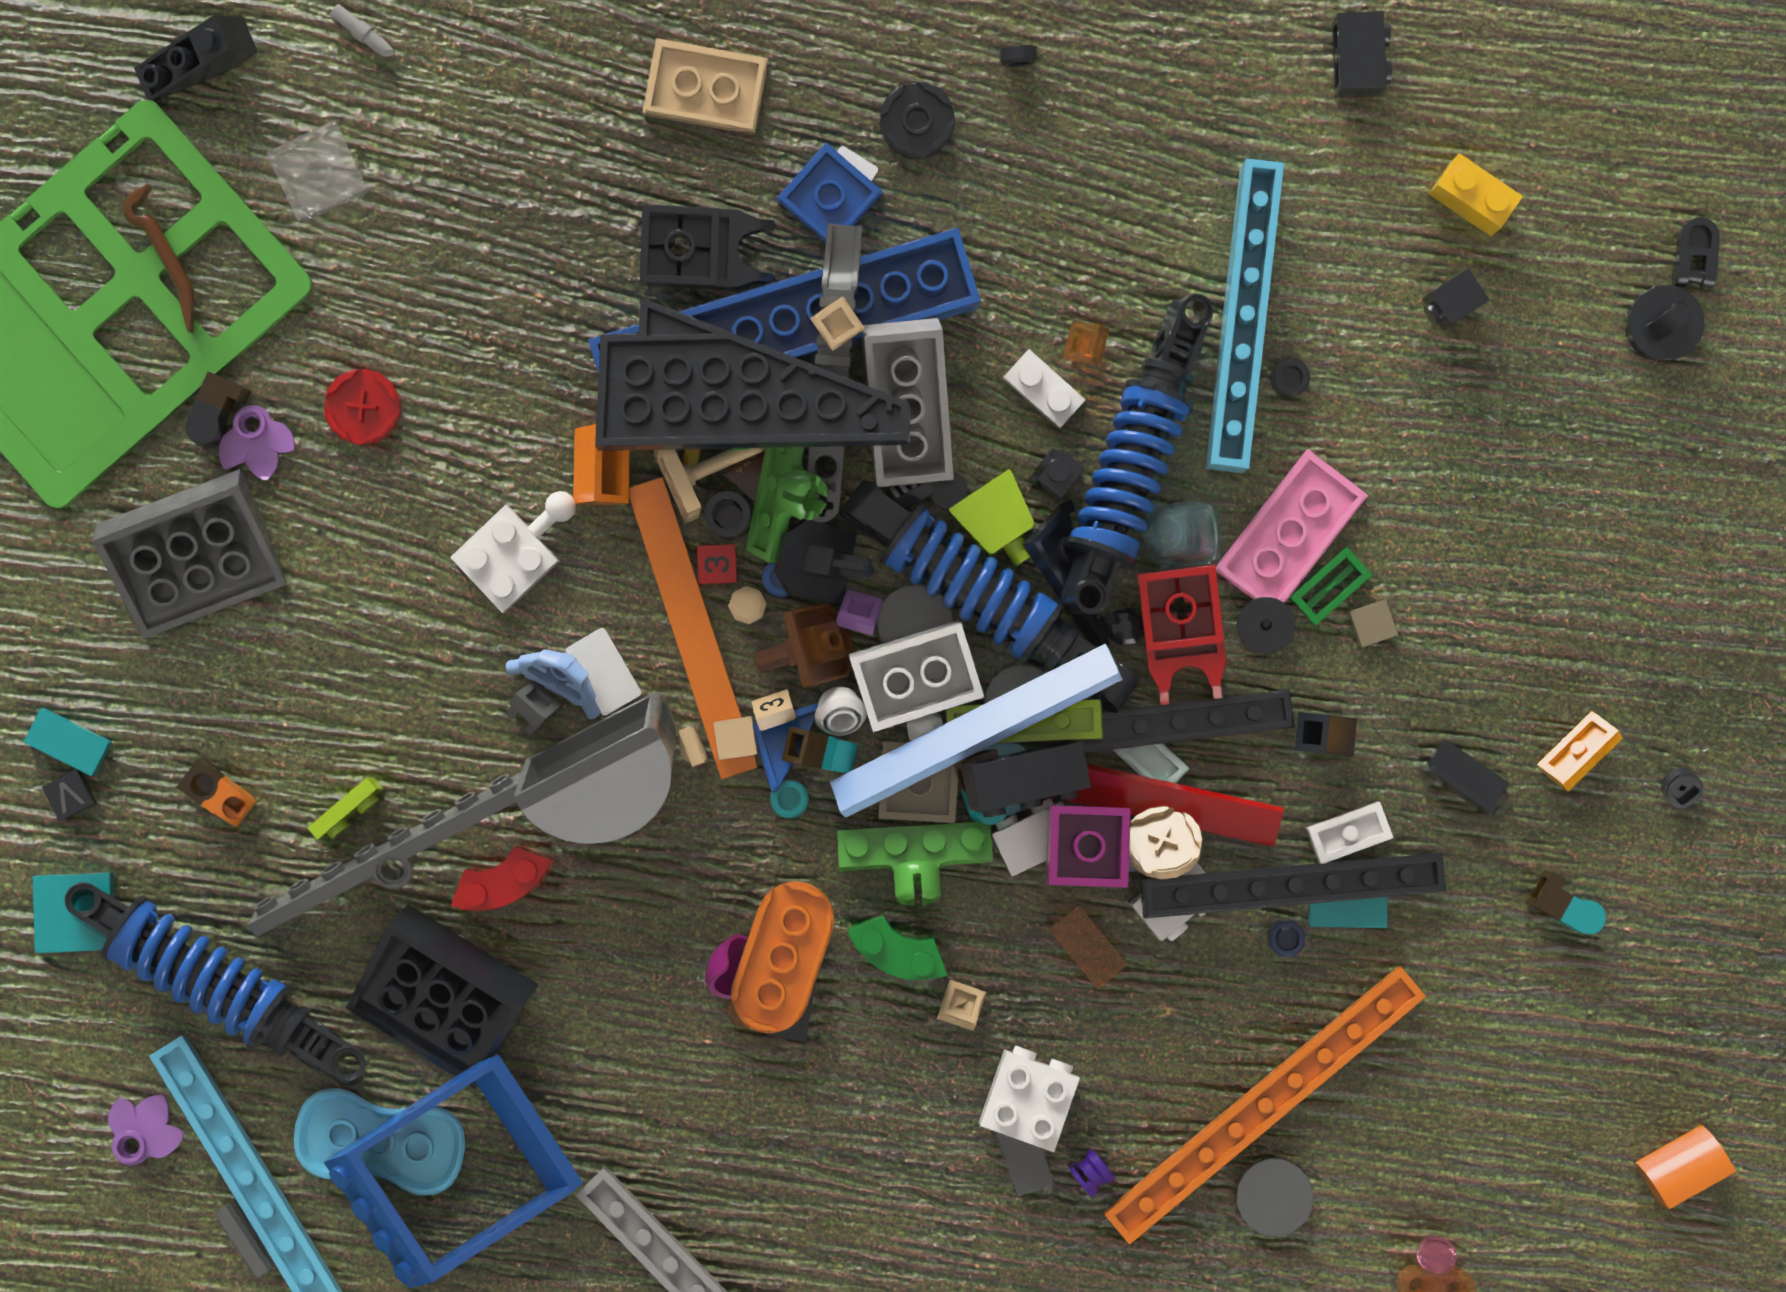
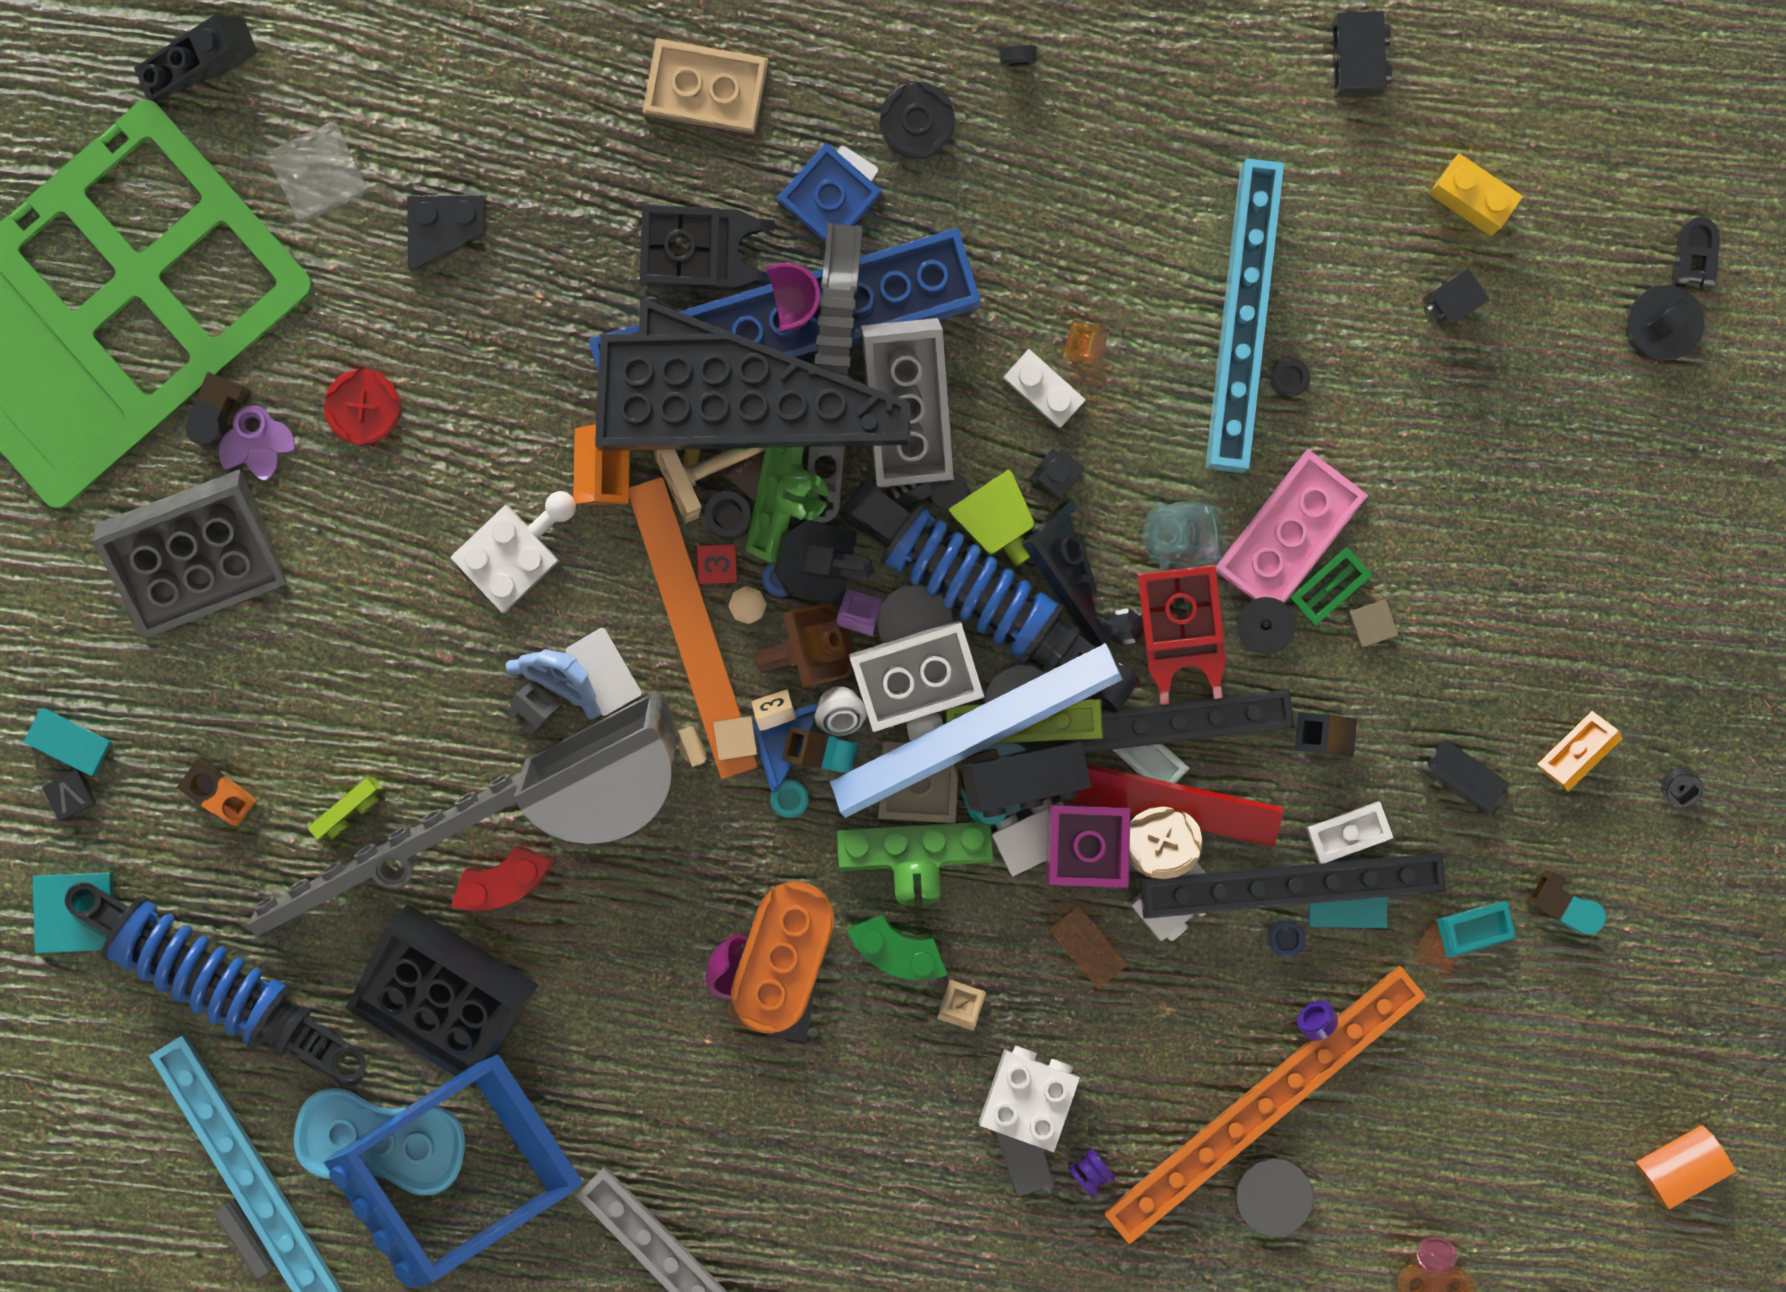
medium lavender plate [108,1094,184,1166] -> none
reddish brown piece [123,184,195,333] -> none
light grey piece [330,4,395,57] -> none
tan tile [810,296,865,351] -> none
piece [1061,294,1213,615] -> none
none -> black wing [407,195,486,271]
none -> magenta helmet [766,262,820,333]
none -> dark purple tile [1297,1001,1338,1041]
none -> clear orange plate [1414,920,1461,974]
none -> teal tile [1437,901,1516,957]

